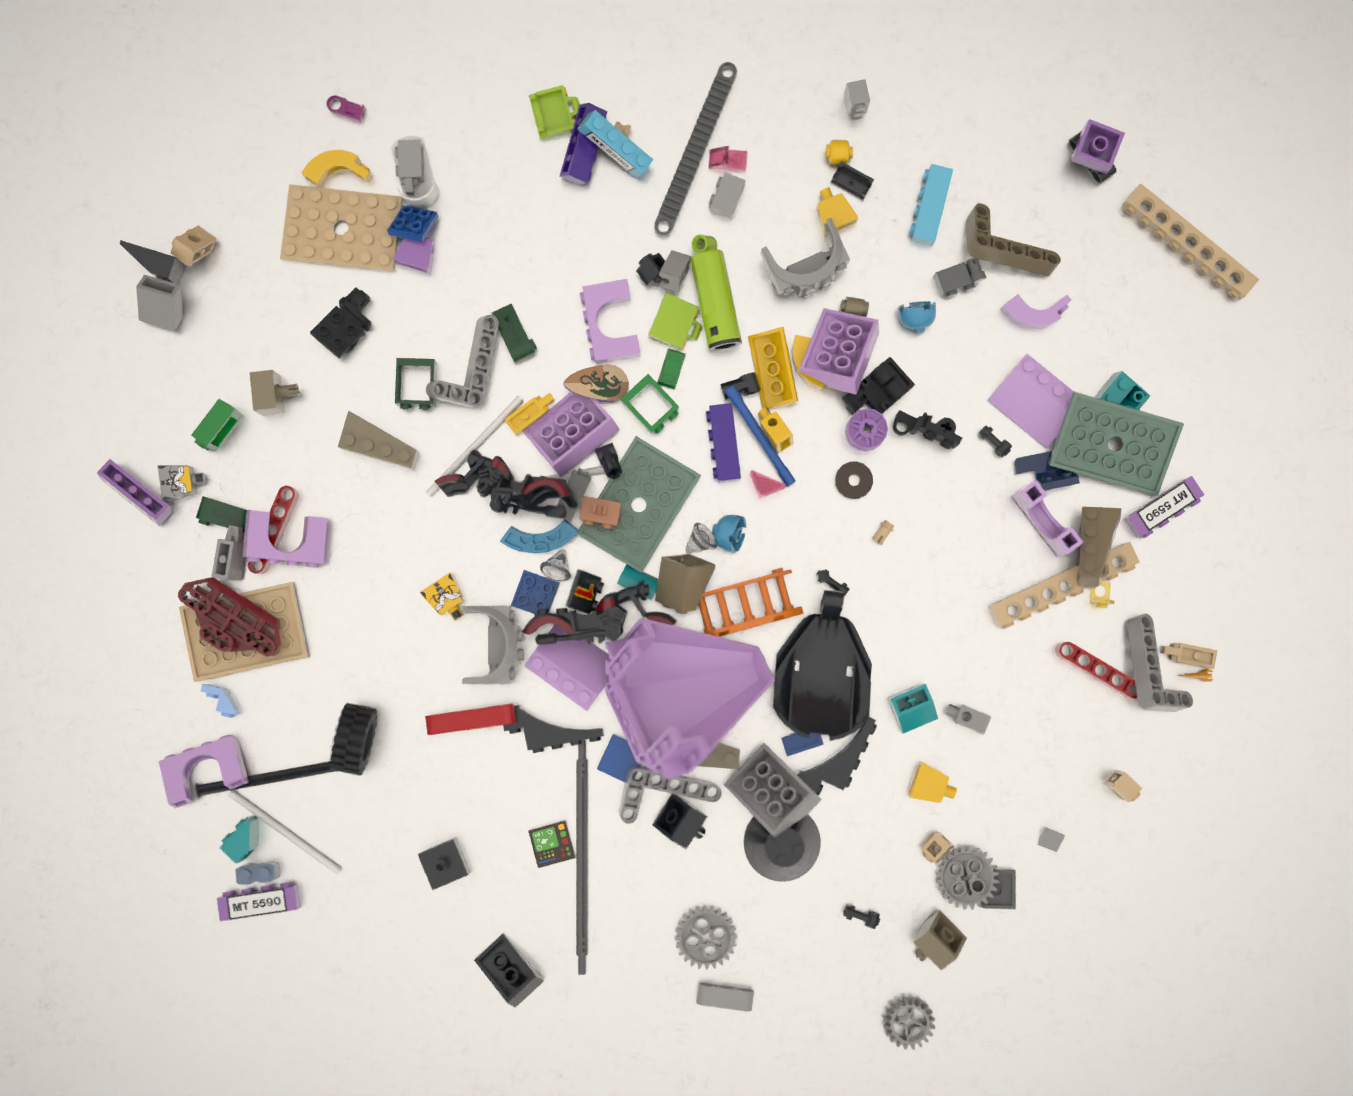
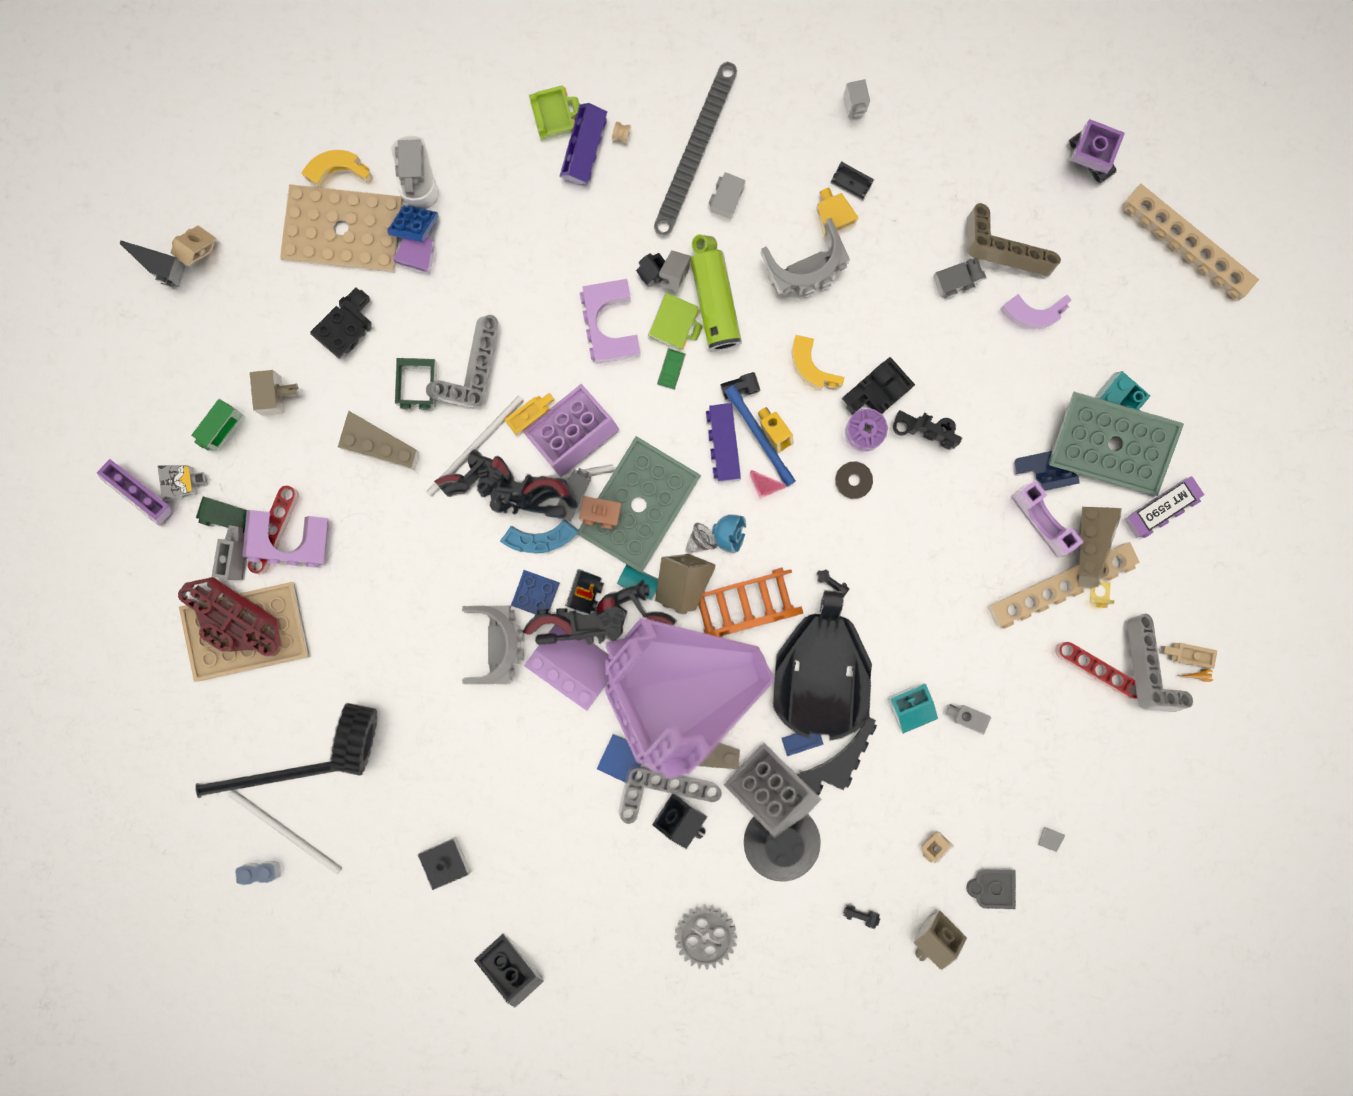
light grey brick [136,275,183,331] -> none
lavender arch [158,735,249,809] -> none
light blue slope [200,684,240,718] -> none
brick [217,882,301,921] -> none
teal slope [219,816,259,864] -> none
magenta piece [326,95,366,123] -> none
torso [420,572,465,621] -> none
red beam [425,703,516,735] -> none
dark green door [491,303,537,363] -> none
black arch [503,704,604,753] -> none
tile [528,820,576,868] -> none
clear hat [540,549,571,582] -> none
shield [563,364,629,401] -> none
dark grey axle [576,740,588,975] -> none
medium azure brick [577,110,654,178] -> none
black piece [595,443,623,479] -> none
green window [620,374,679,435] -> none
light grey beam [696,983,754,1012] -> none
clear pink slope [708,146,748,171] -> none
yellow slope [748,327,798,409] -> none
lavender slope [800,308,879,394] -> none
yellow head [826,139,853,165] -> none
dark tan brick [840,296,869,317] -> none
tan pin [872,520,894,545] -> none
light grey gear [883,996,936,1050] -> none
dark azure cylinder [898,301,936,332] -> none
yellow torso [908,761,957,803] -> none
medium azure brick [909,163,953,246] -> none
light grey gear [936,846,1000,910] -> none
black bar [978,425,1012,458] -> none
lavender slope [987,354,1073,448] -> none
tan brick [1103,770,1143,803] -> none

